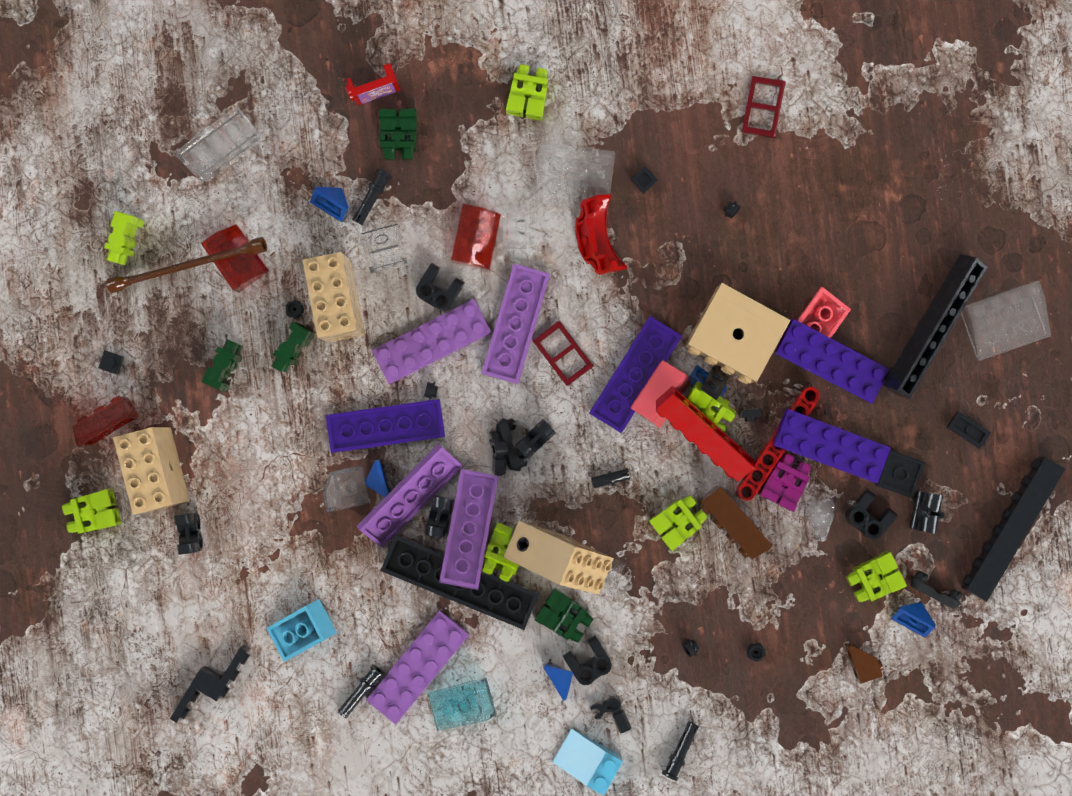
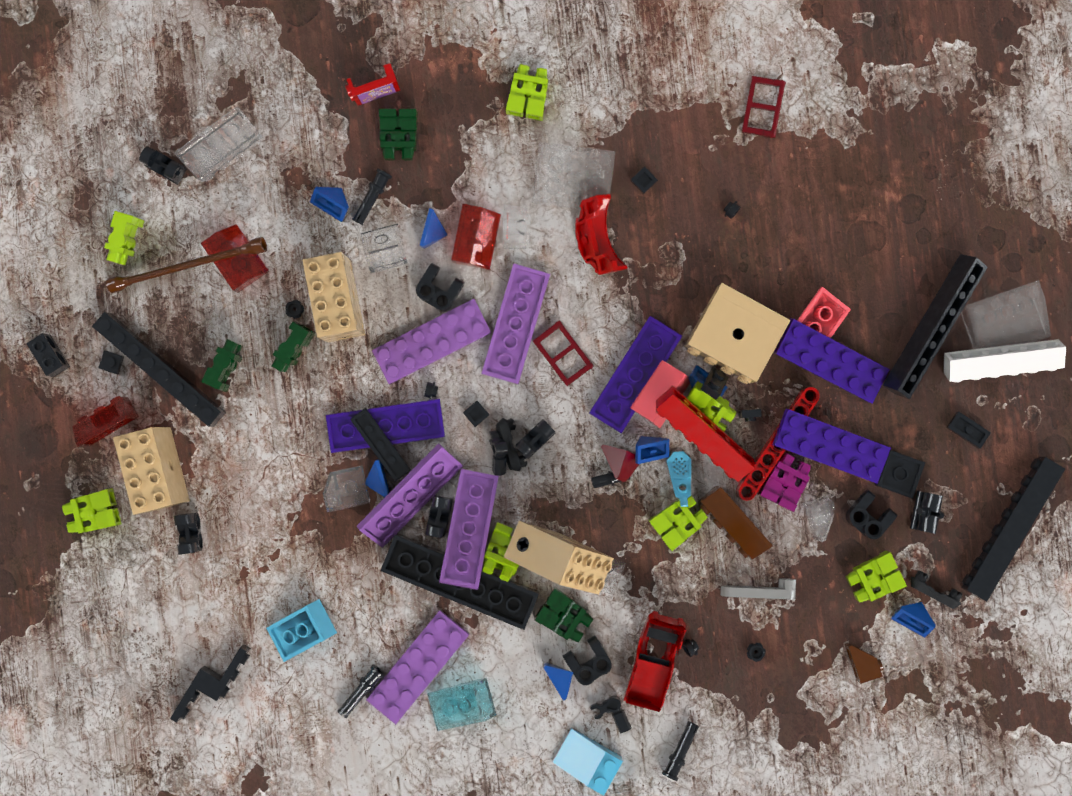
none -> black brick [26,333,70,377]
none -> black brick [92,312,226,427]
none -> black piece [139,146,187,185]
none -> black tile [350,408,411,482]
none -> blue slope [420,208,448,249]
none -> black plate [463,401,490,427]
none -> dark red slope [601,444,639,482]
none -> red piece [624,611,686,712]
none -> blue slope [635,436,670,464]
none -> medium azure piece [666,451,691,507]
none -> light grey beam [720,578,796,600]
none -> white brick [944,339,1066,382]

